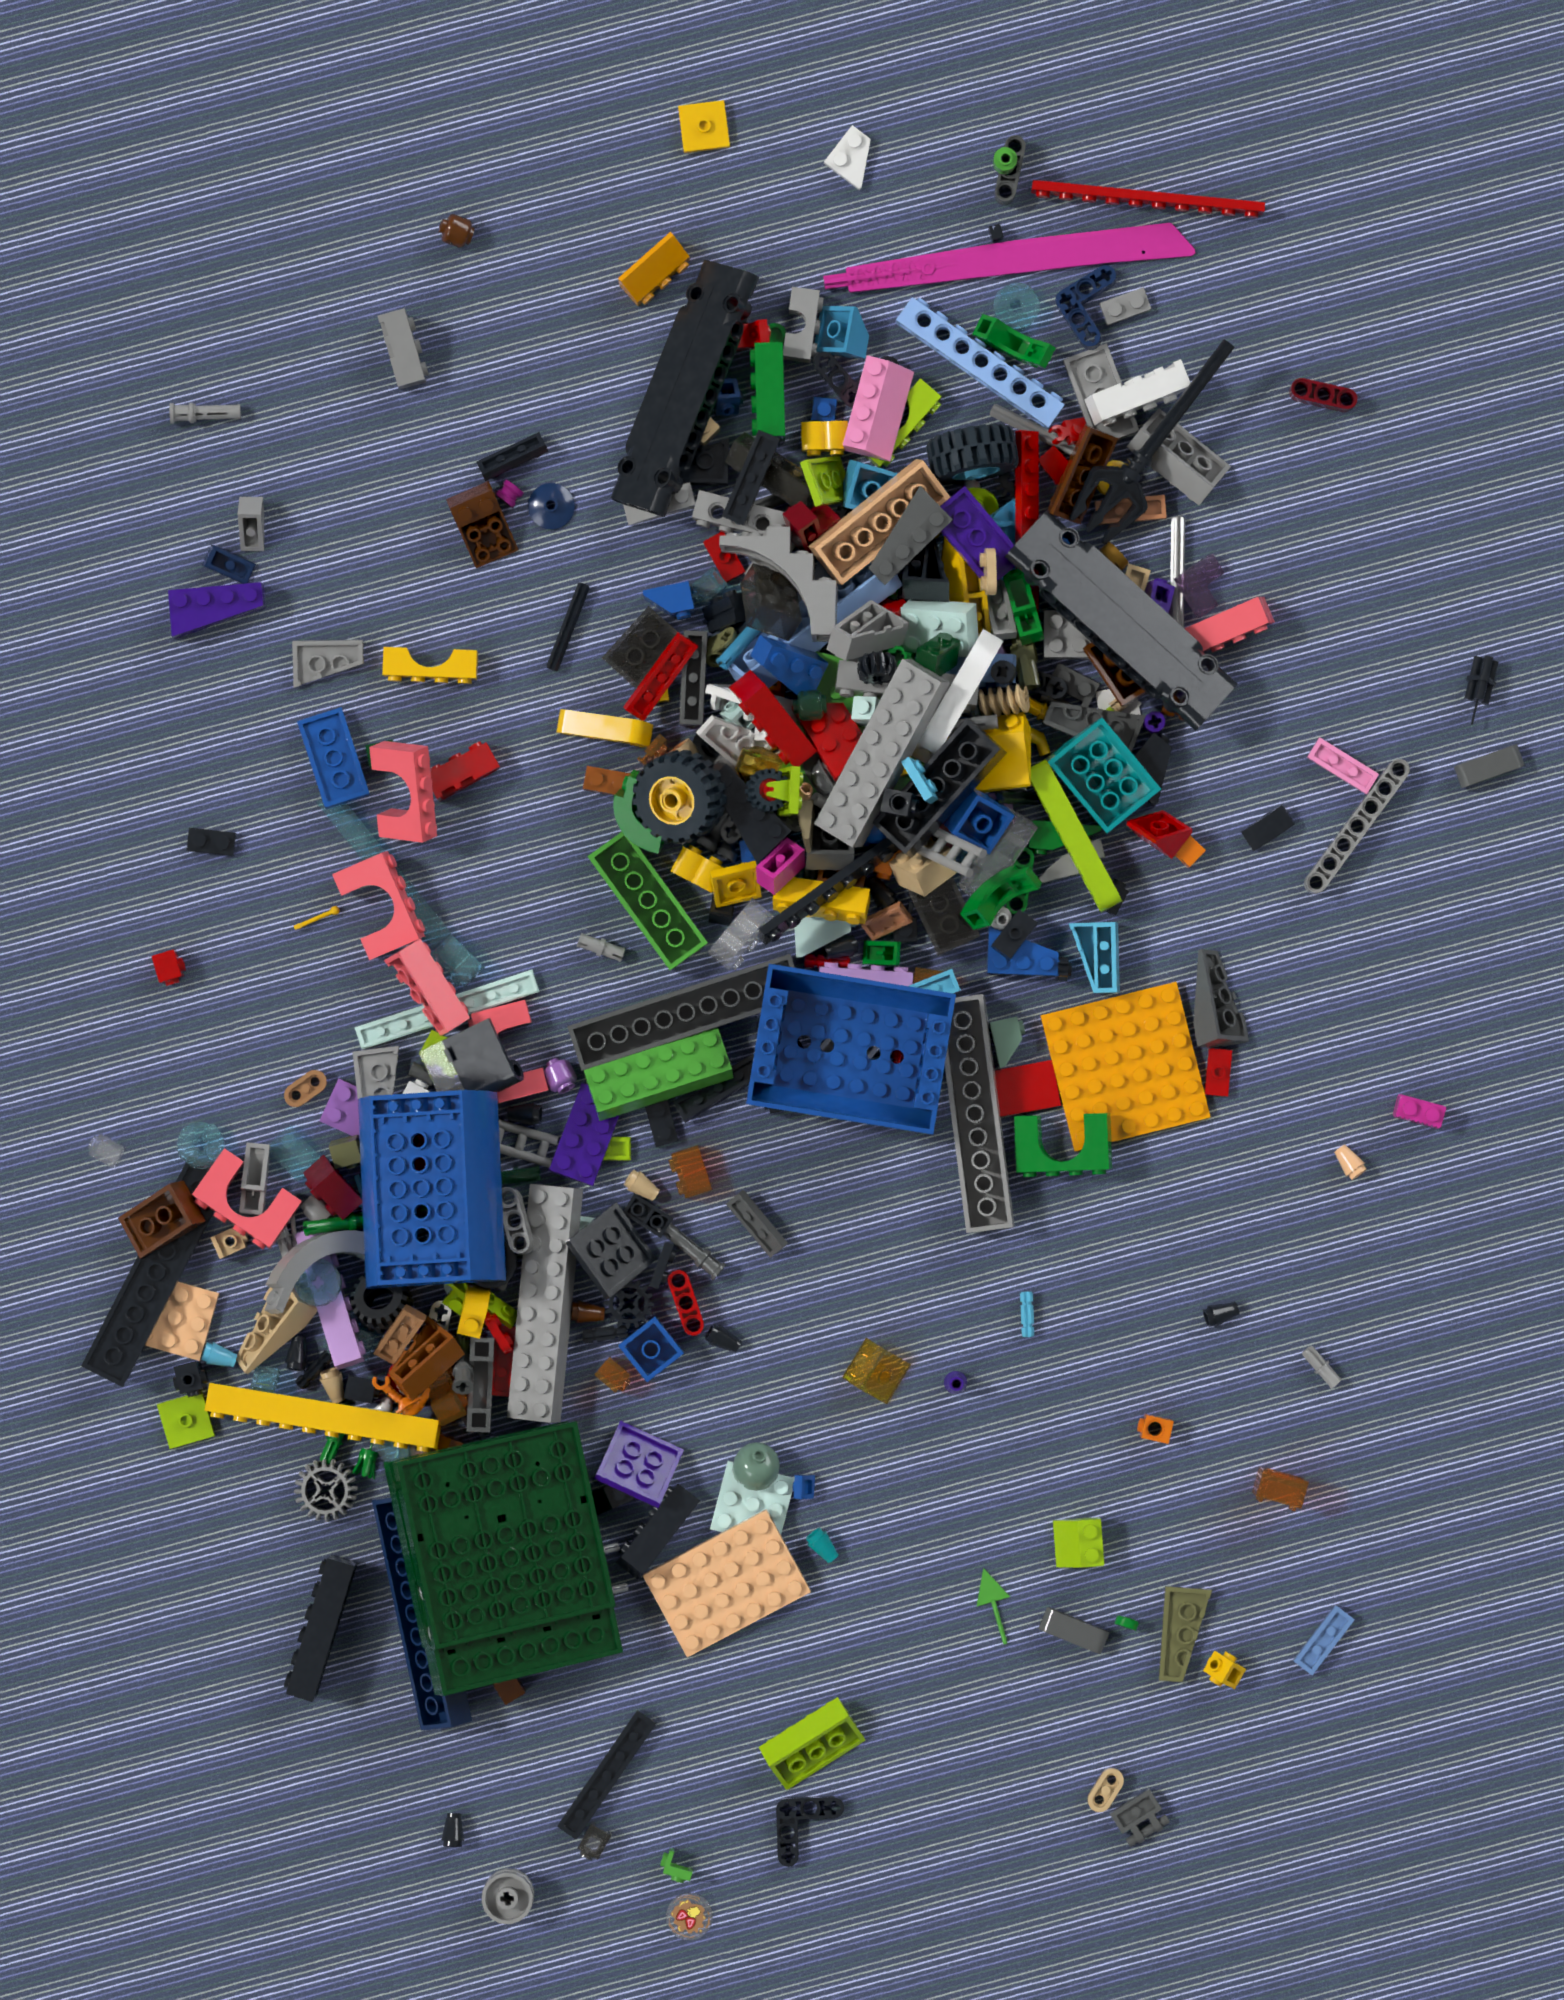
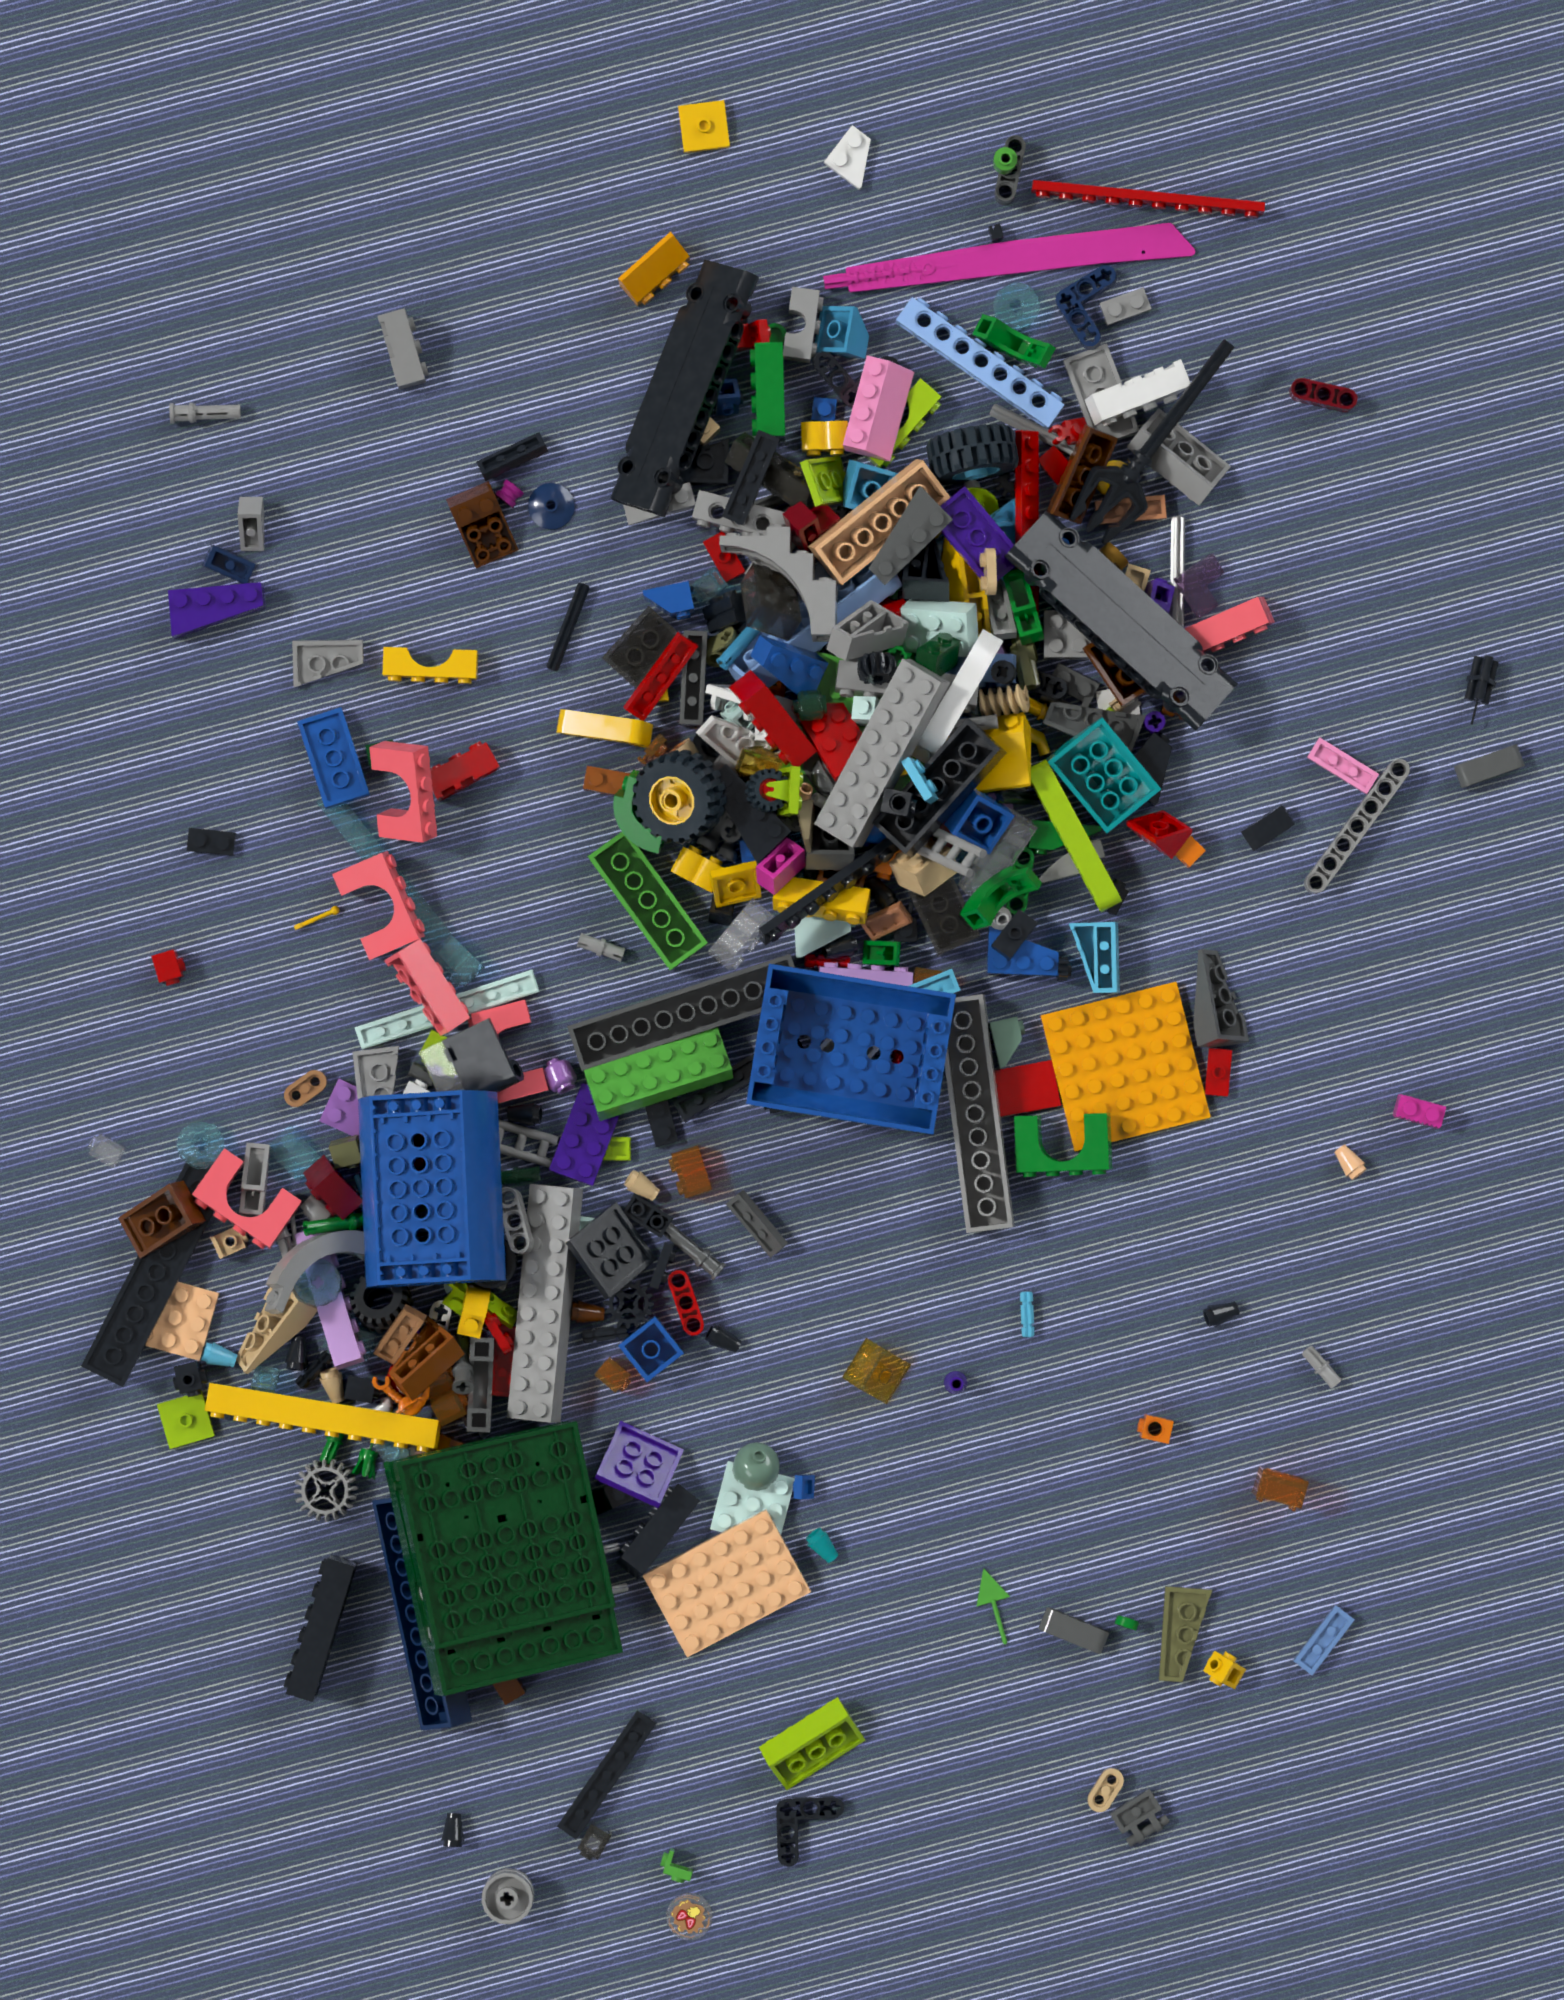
reddish brown head [438,214,475,248] -> none
lime slope [1053,1517,1104,1568] -> none

